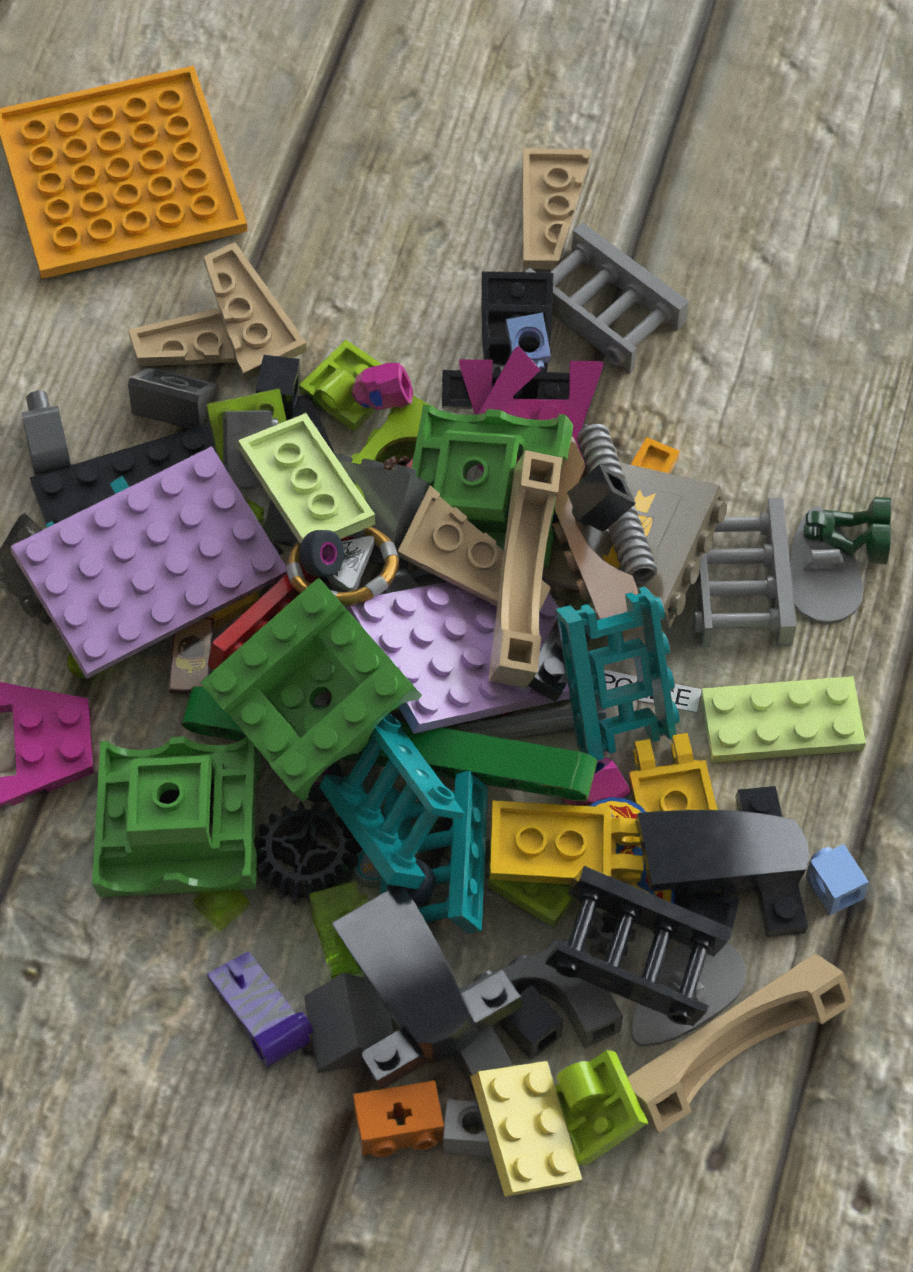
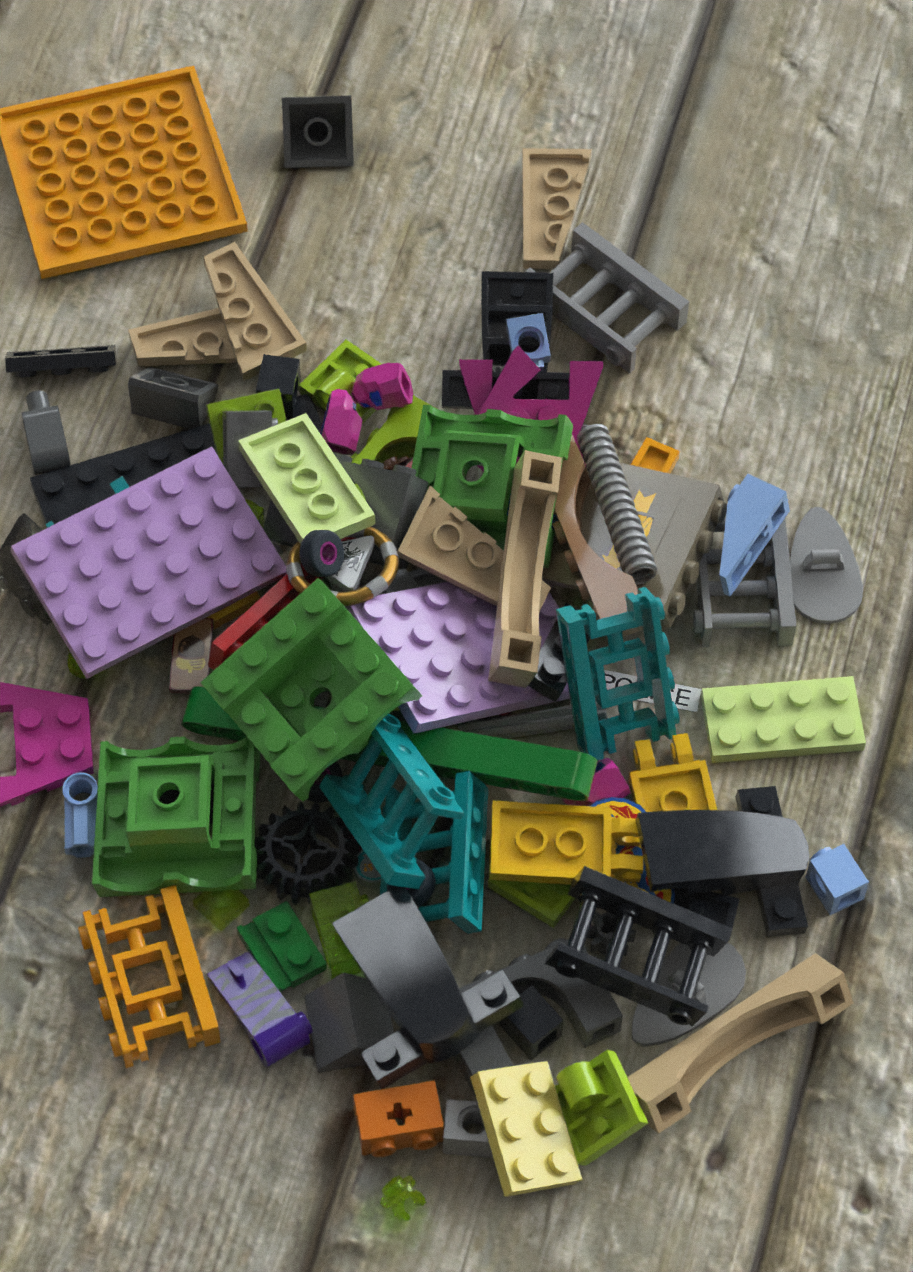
black brick [567,464,636,532] -> none
dark green piece [803,497,891,564] -> none
none -> black plate [5,345,117,378]
none -> light blue piece [62,772,98,858]
none -> light orange fence [78,885,221,1068]
none -> green plate [236,901,327,994]
none -> dark grey slope [282,95,354,168]
none -> dark pink rock [320,389,363,455]
none -> clear neon green plate [380,1175,426,1221]
none -> light blue slope [719,474,790,597]

